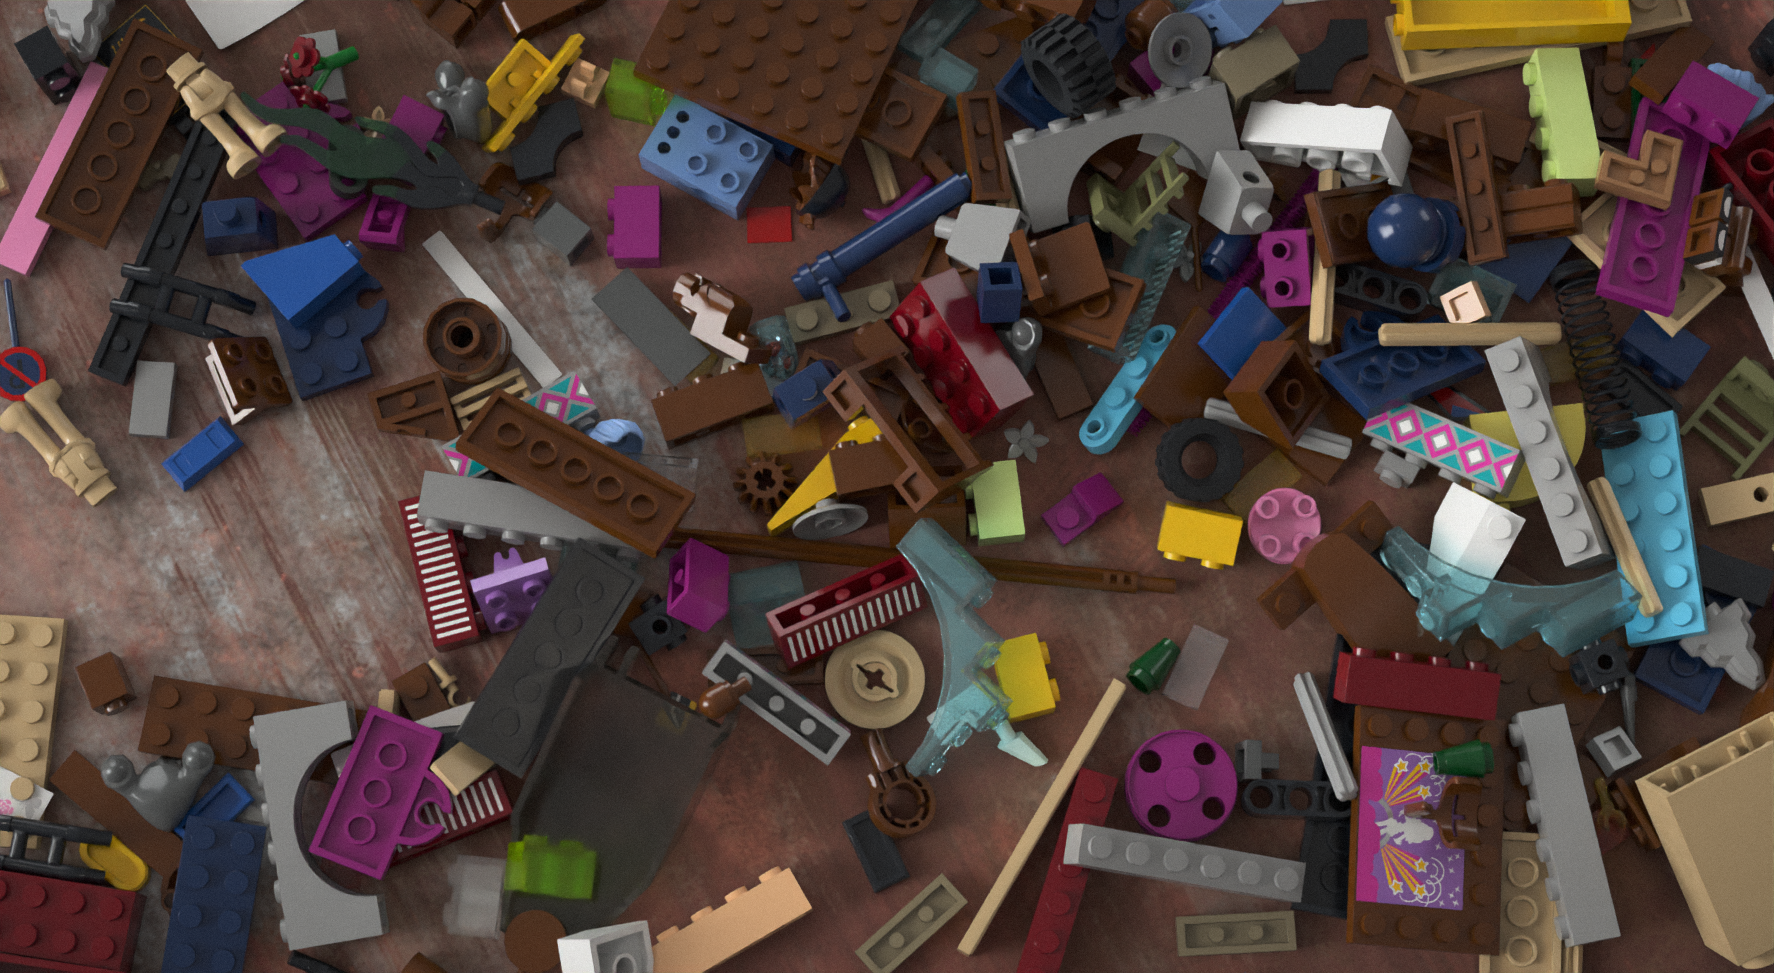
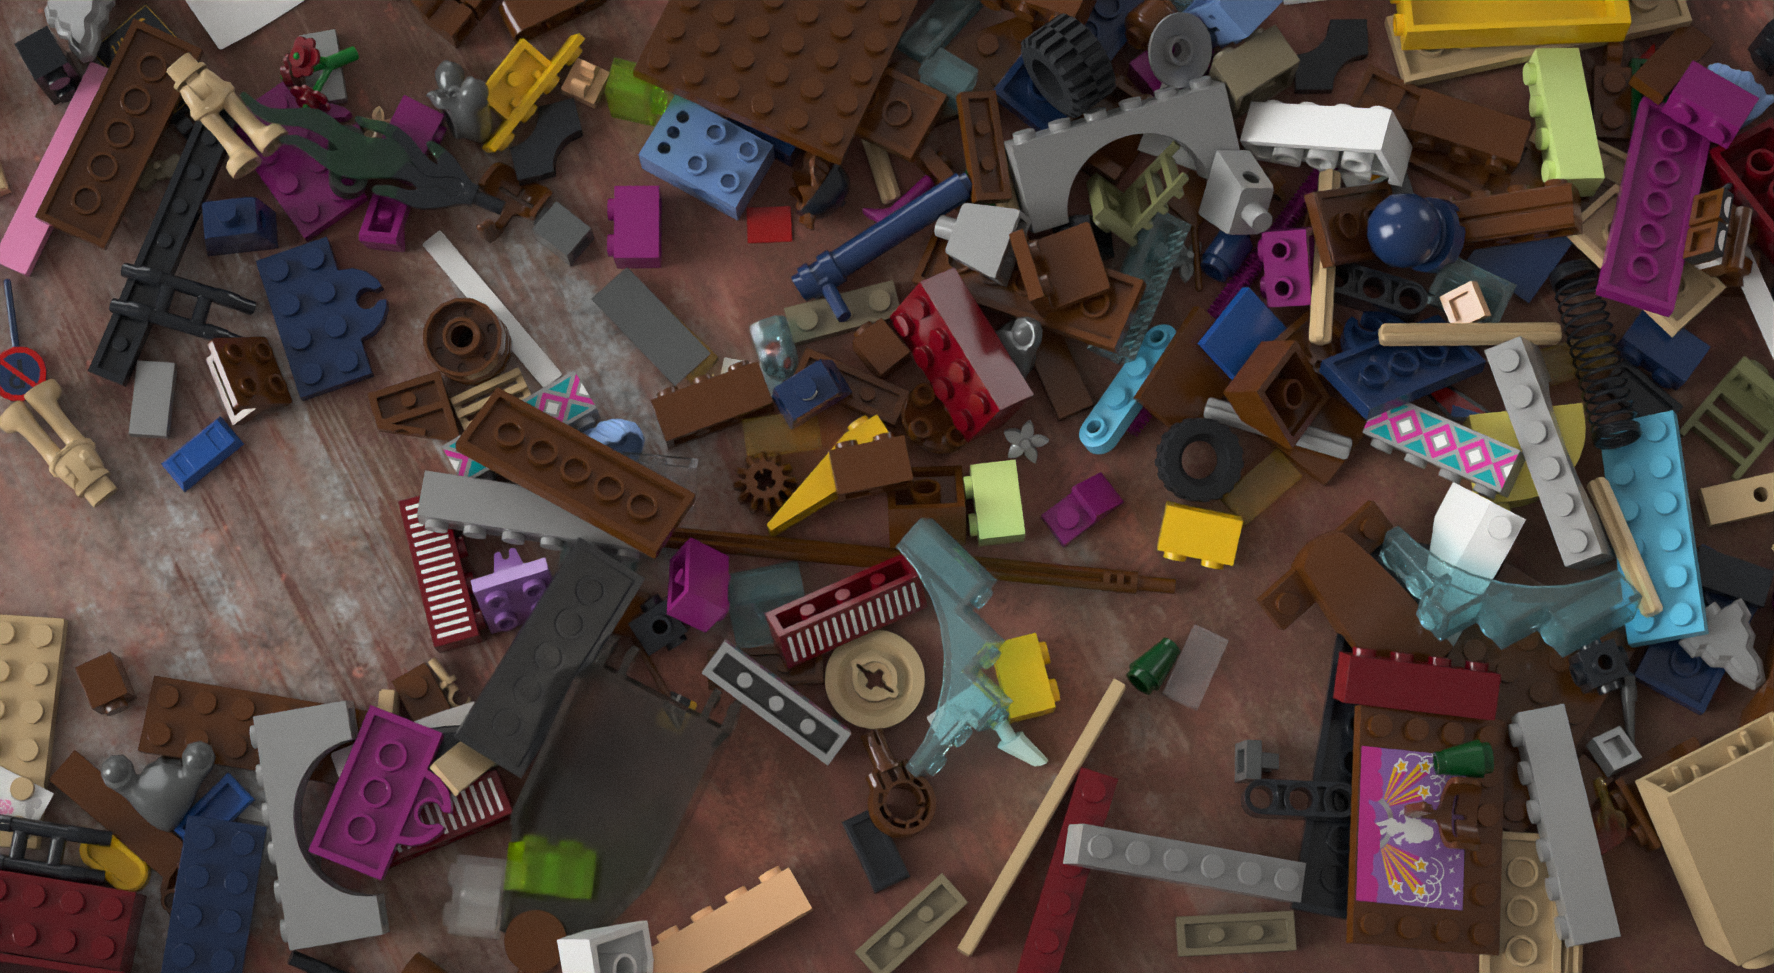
blue slope [241,234,366,330] -> none
reddish brown plate [673,272,773,364] -> none
reddish brown cylinder [699,676,752,719] -> none
light grey dish [792,499,868,540] -> none
reddish brown hinge [822,345,994,514] -> none
dark blue brick [976,262,1023,323] -> none
magenta piece [1124,729,1238,843] -> none
bright pink dish [1247,488,1321,564] -> none
light grey axle [1293,672,1358,801] -> none
light grey plate [1373,450,1420,489] -> none
reddish brown tile [1445,109,1509,267] -> none
medium nougat tile [1594,130,1684,210] -> none

